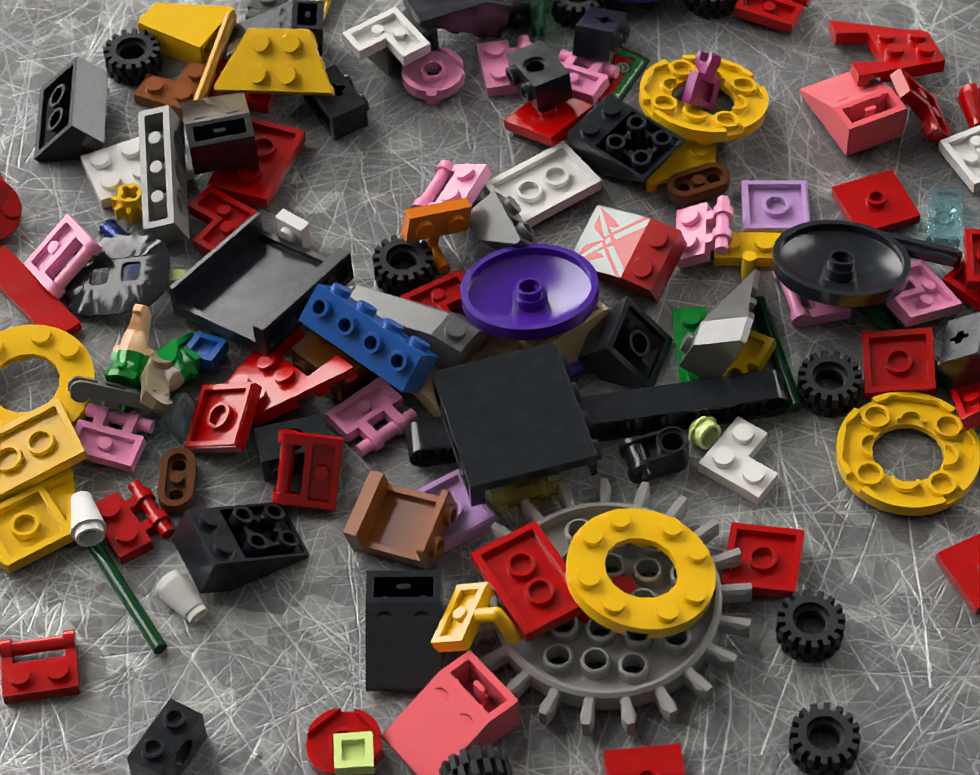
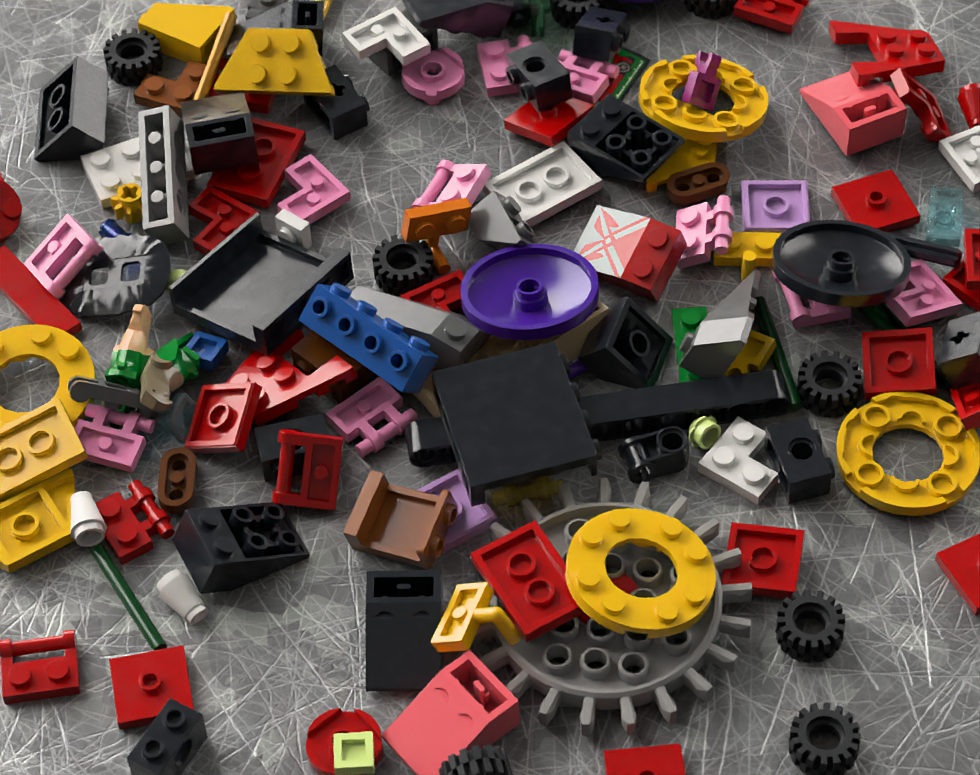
none -> red plate [109,645,194,730]
none -> bright pink plate [277,154,351,224]
none -> black brick [764,417,835,504]

